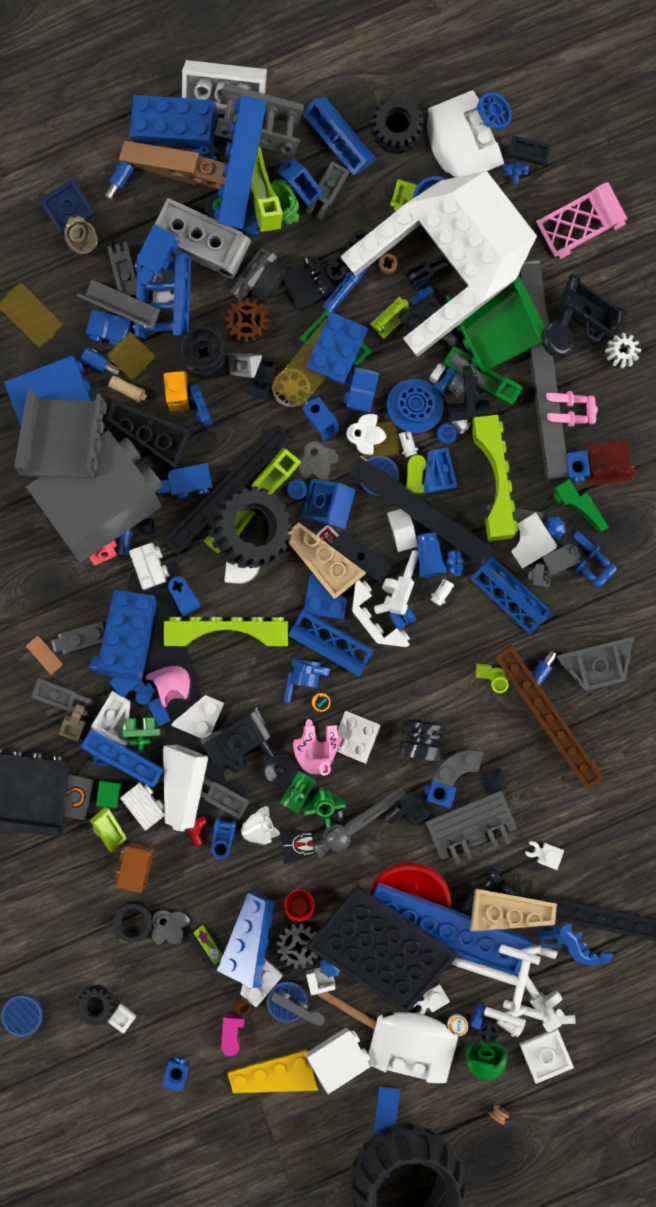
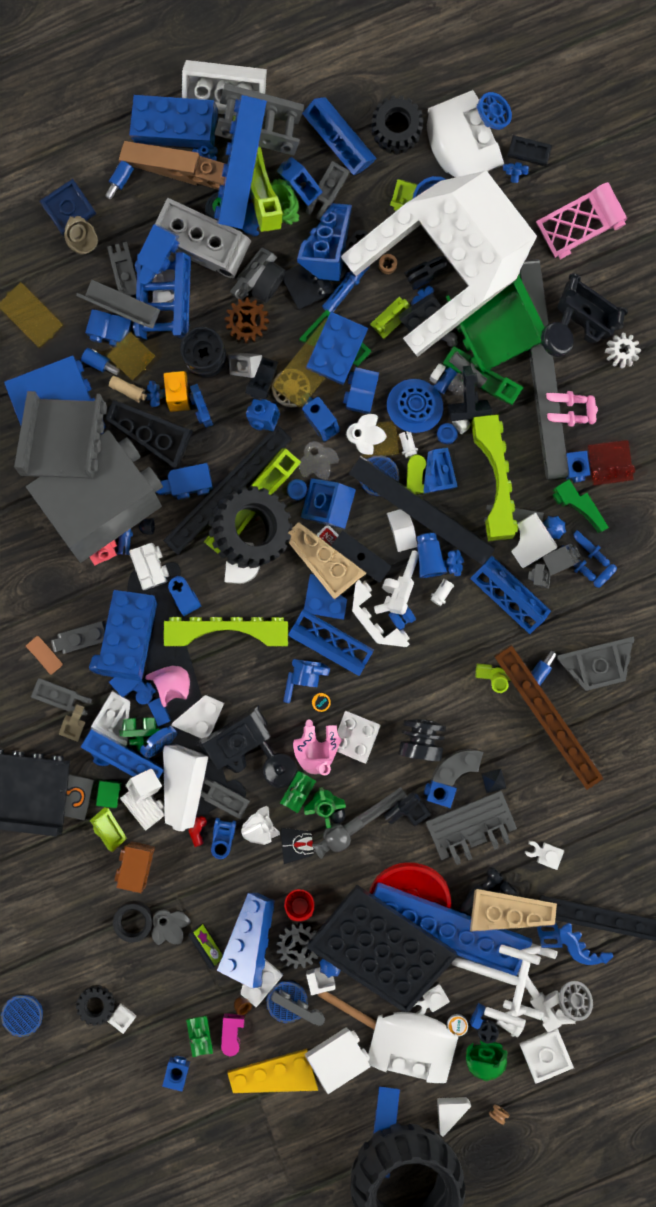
none -> white panel [126,769,162,803]
none -> blue tile [140,726,178,758]
none -> blue plant [146,381,166,407]
none -> green hips [186,1015,213,1057]
none -> blue brick [246,399,280,431]
none -> blue wedge [297,203,352,281]
none -> white slope [437,1097,471,1137]
none -> light grey wheel [559,981,593,1021]

